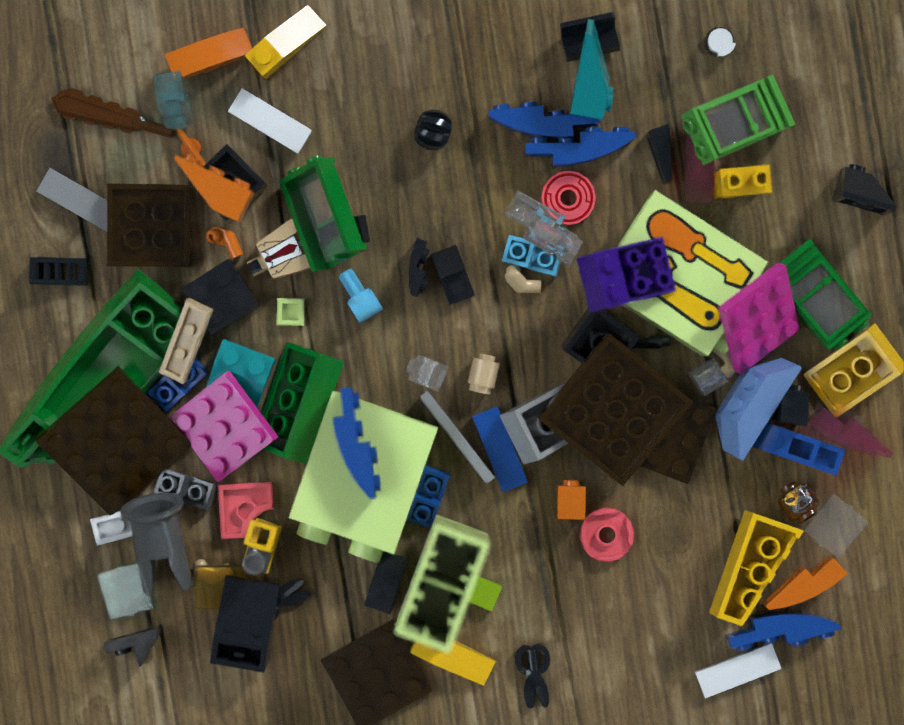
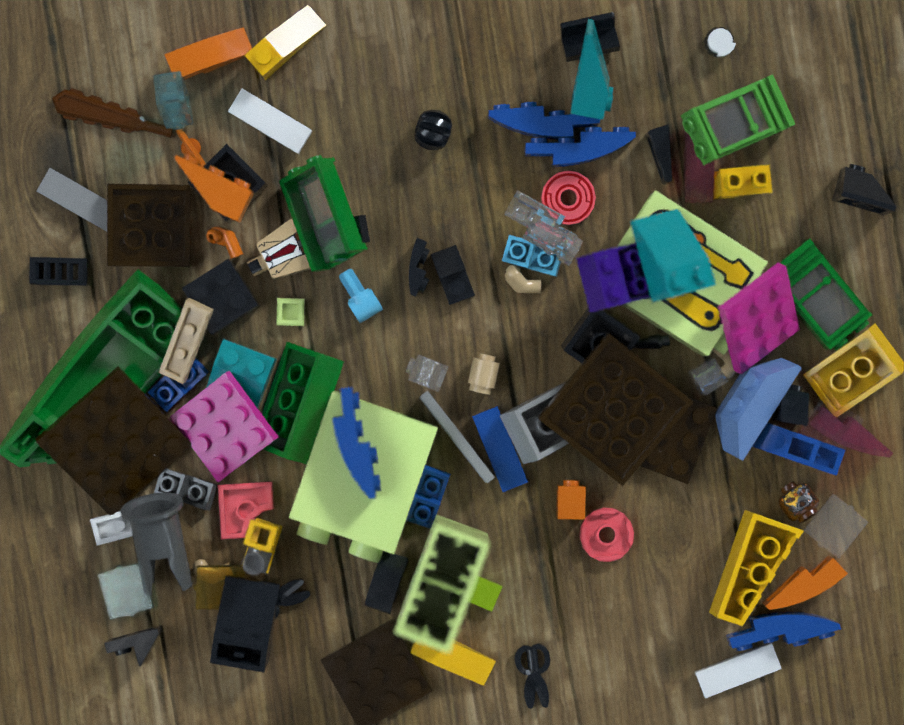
none -> teal slope [630,209,716,303]

